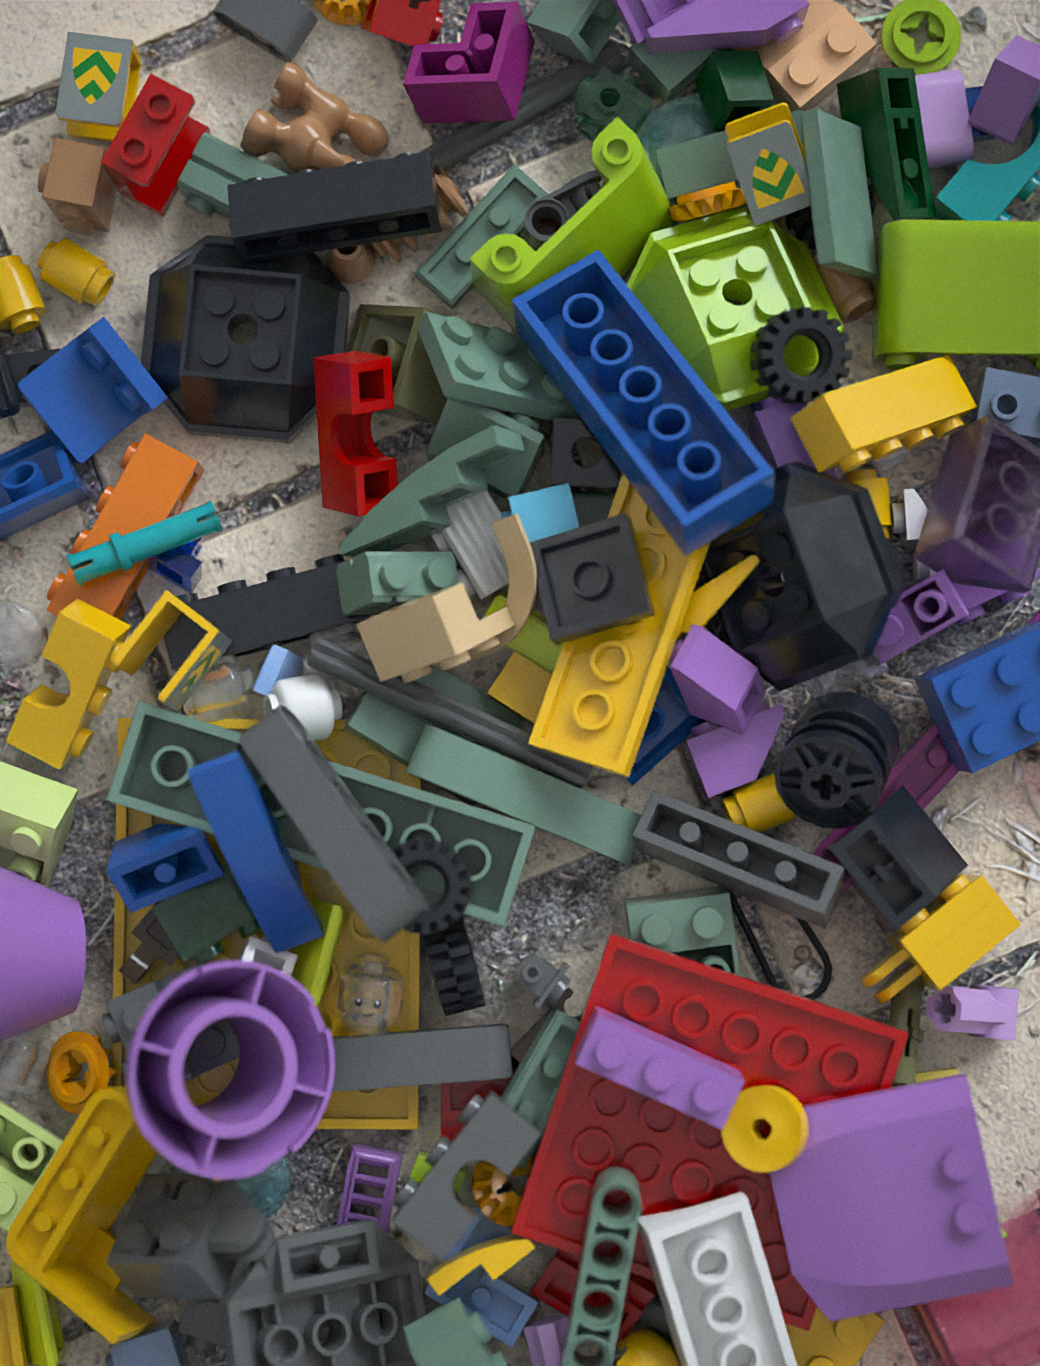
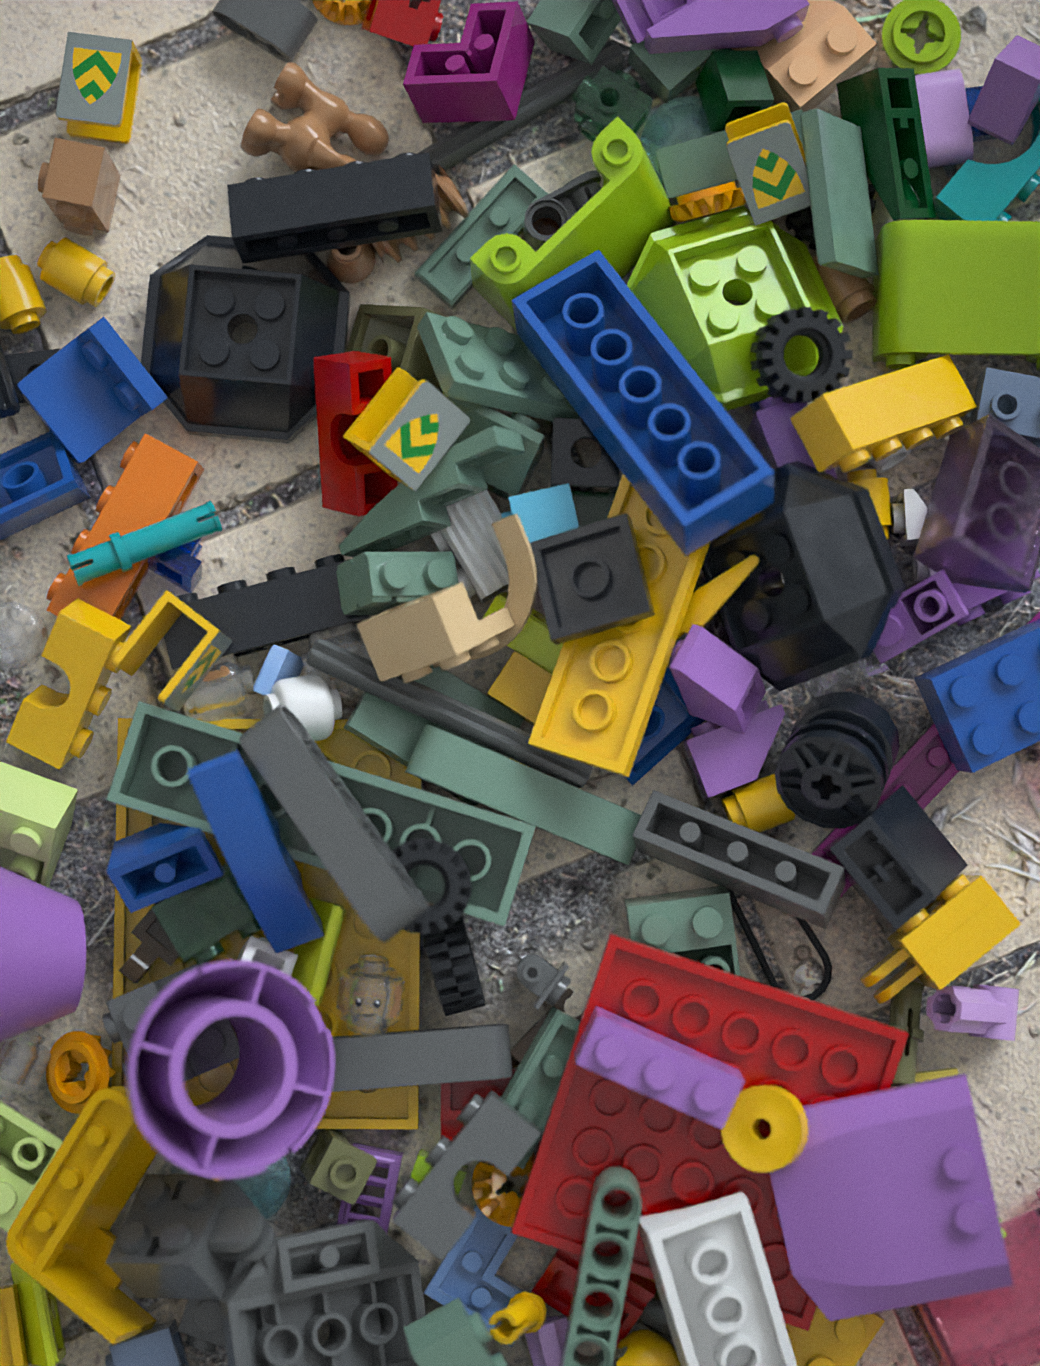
red panel [101,73,211,217] -> none
sand green brick [177,132,289,228] -> none
yellow slope [426,1234,535,1296] -> none
none -> olive bracket [300,1129,377,1204]
none -> piece [343,368,470,491]
none -> yellow pin [489,1291,547,1345]

